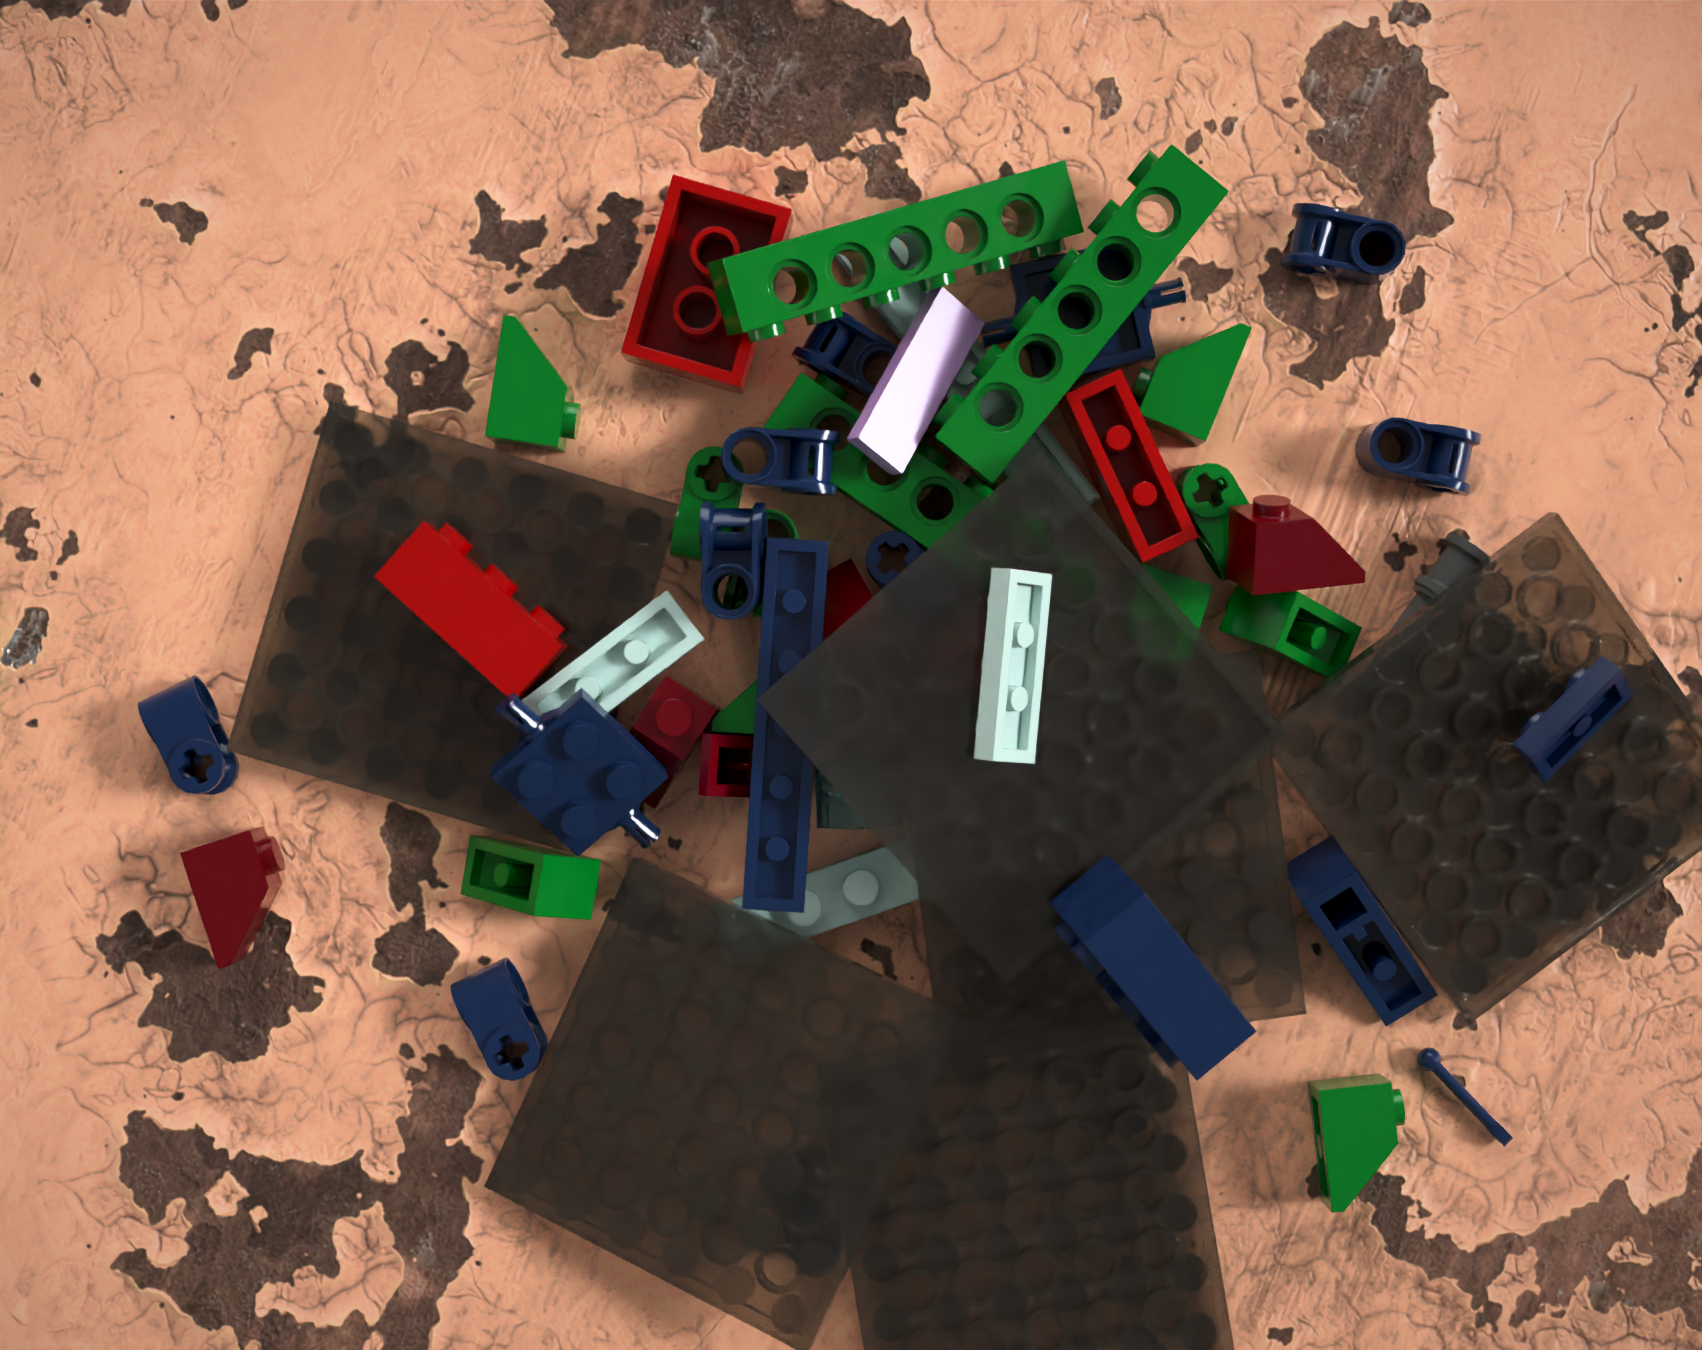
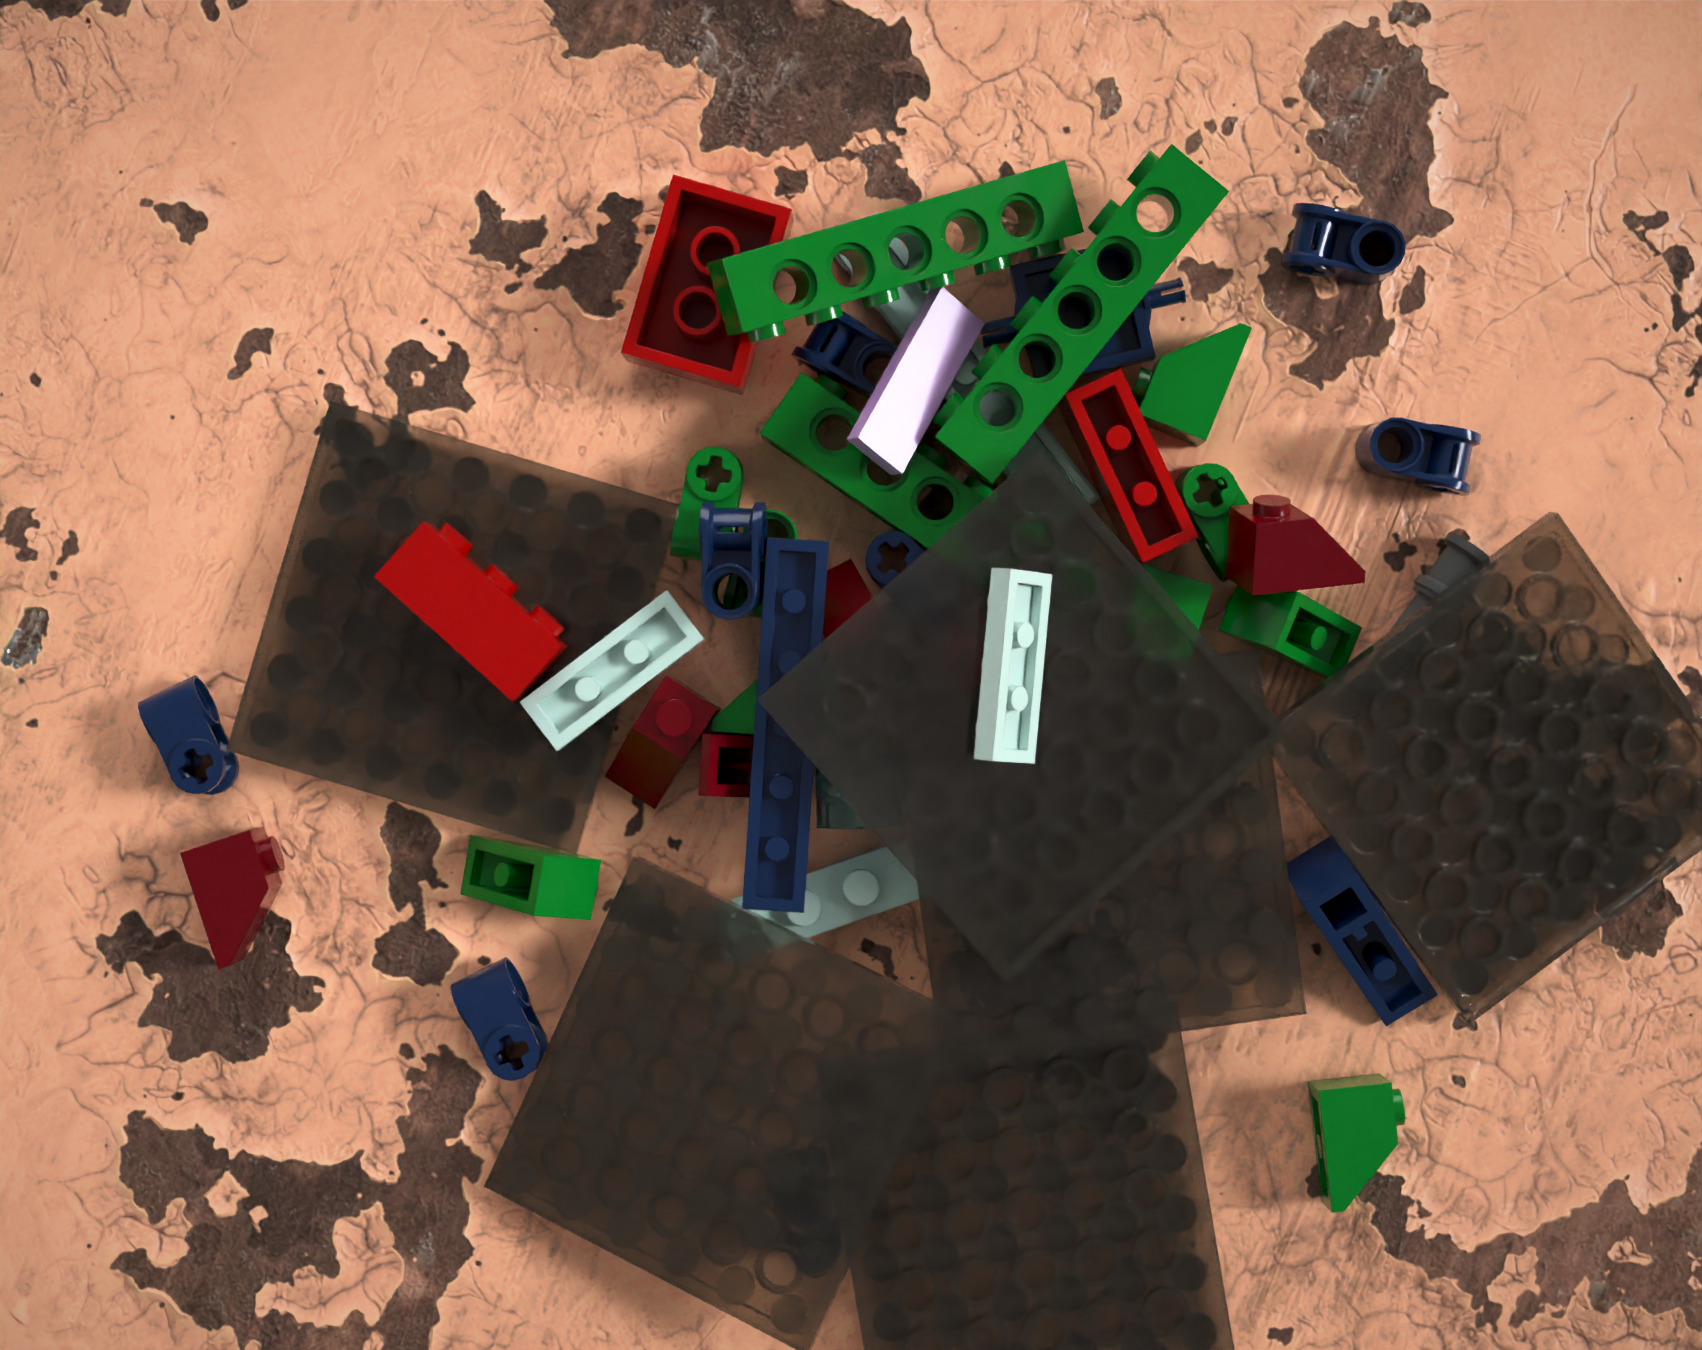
green slope [485,315,581,453] -> none
dark blue plate [491,687,668,856] -> none
dark blue piece [720,427,841,496] -> none
dark blue brick [1050,855,1257,1081] -> none
dark blue hinge [1417,1047,1513,1147] -> none
dark blue plate [1514,655,1633,782] -> none

